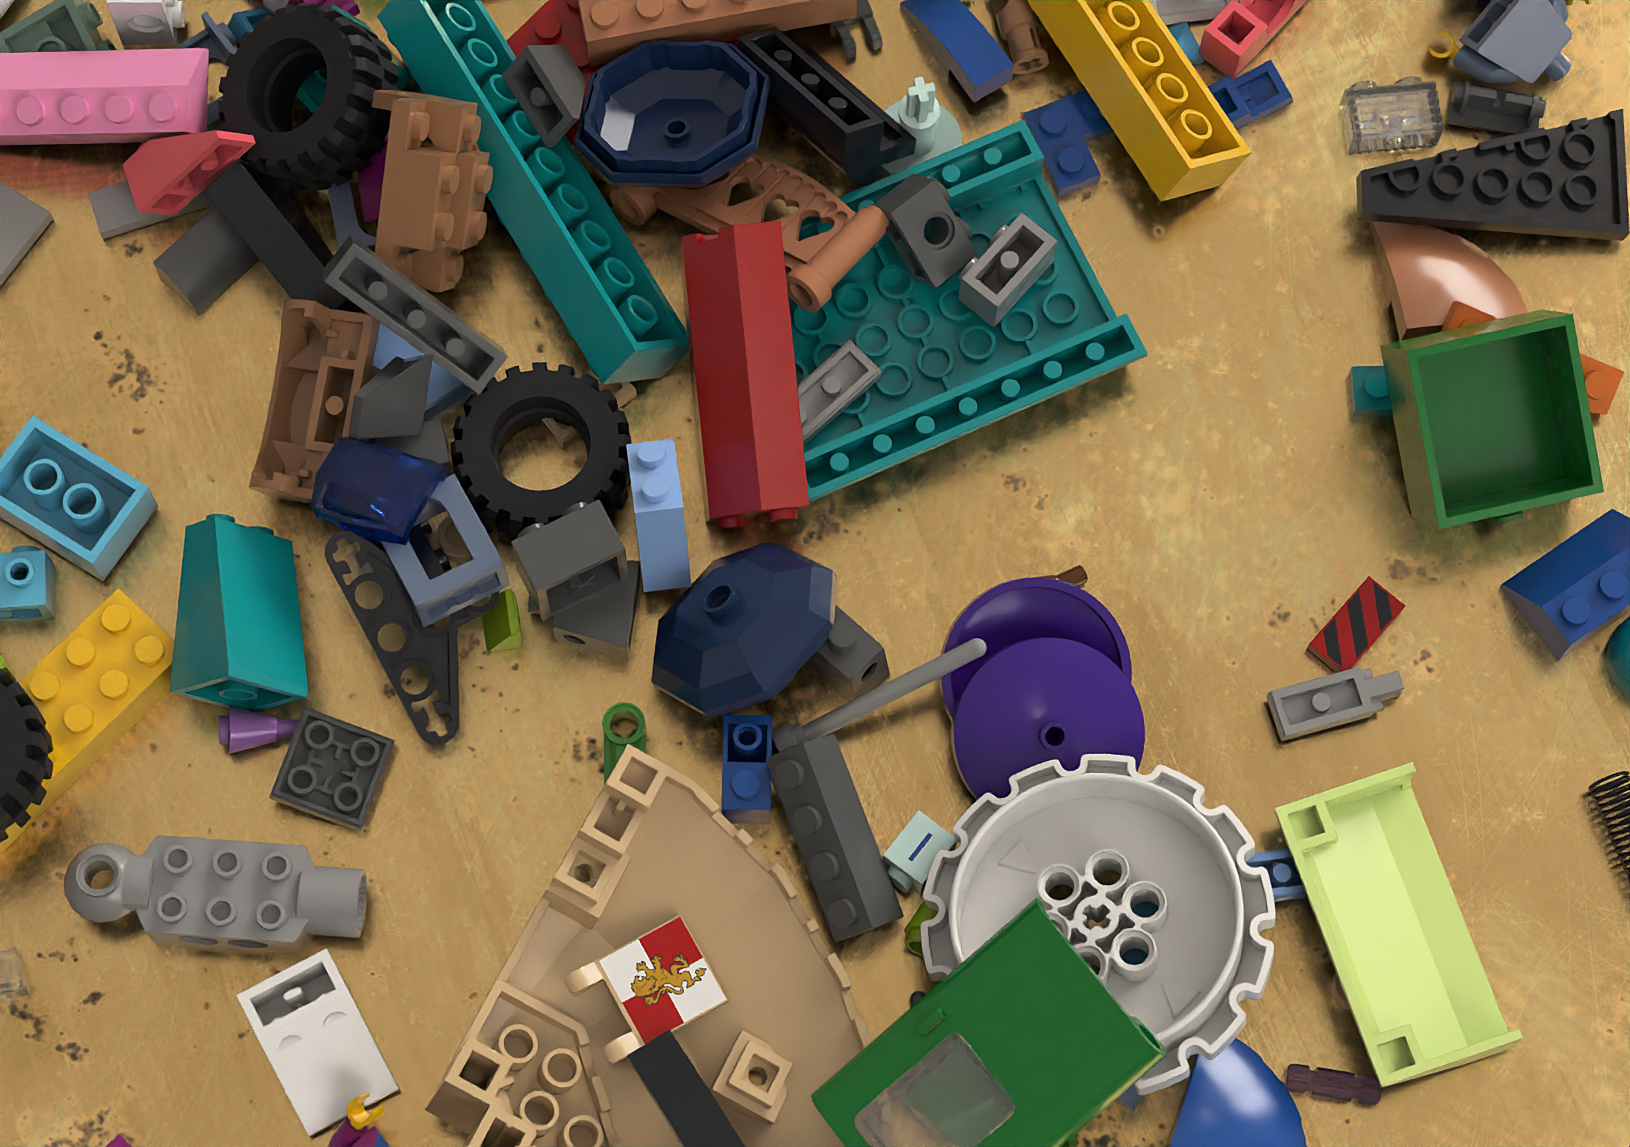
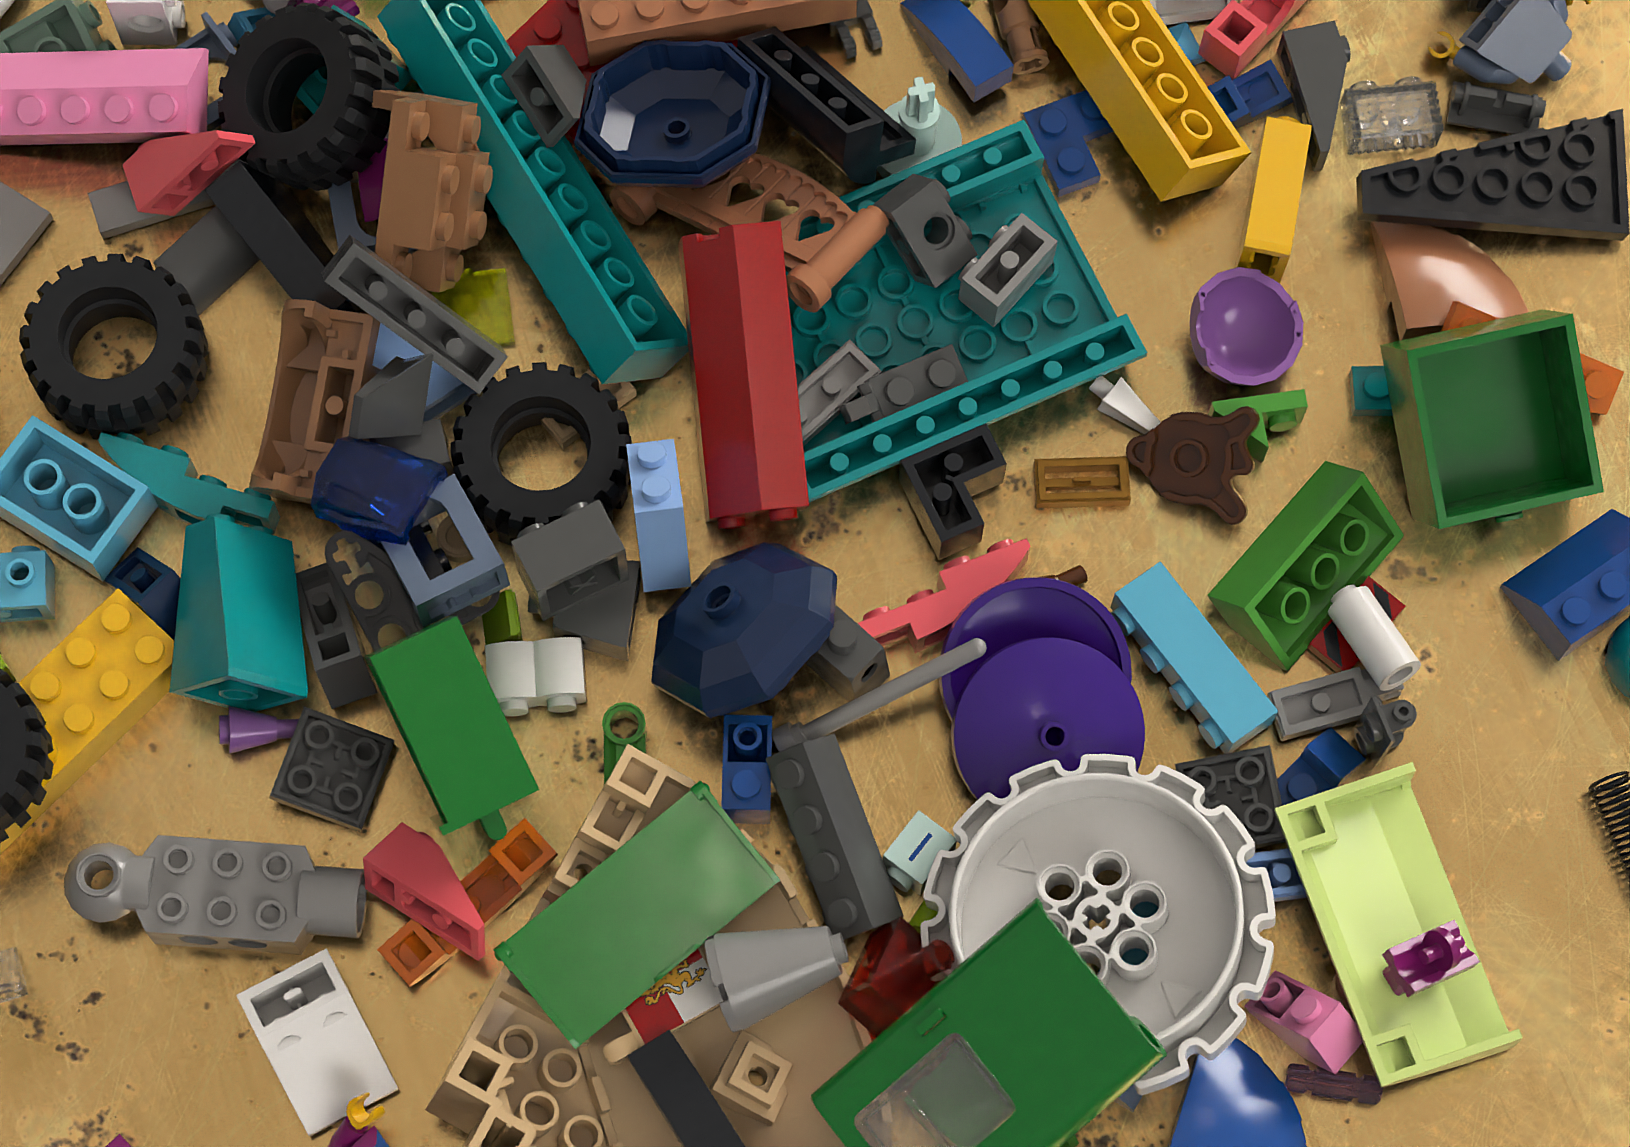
none -> black tyre [19,254,209,440]
none -> teal slope [98,432,280,533]
none -> dark blue slope [104,547,181,640]
none -> dark grey slope [296,562,378,709]
none -> coral slope [363,822,485,961]
none -> green container [364,616,539,840]
none -> orange slope [377,818,558,987]
none -> clear neon green piece [432,268,515,346]
none -> white brick [485,637,587,716]
none -> green door [493,780,780,1049]
none -> light grey cone [705,926,849,1032]
none -> dark grey hinge [838,344,968,424]
none -> clear red brick [838,916,955,1037]
none -> coral slope [858,538,1031,653]
none -> black brick [898,424,1007,560]
none -> pearl gold tile [1033,456,1131,509]
none -> white piece [1089,376,1161,435]
none -> medium azure brick [1110,561,1278,754]
none -> reddish brown tile [1126,406,1260,525]
none -> dark grey tile [1175,745,1286,848]
none -> medium lavender cylinder [1190,267,1304,386]
none -> bright green slope [1207,461,1404,671]
none -> bright green slope [1208,389,1308,462]
none -> yellow slope [1235,116,1312,283]
none -> bright pink slope [1245,970,1363,1075]
none -> dark grey slope [1277,20,1351,171]
none -> blue slope [1277,727,1366,805]
none -> white brick [1328,585,1421,691]
none -> dark grey hinge [1354,696,1417,766]
none -> magenta hips [1382,920,1480,997]

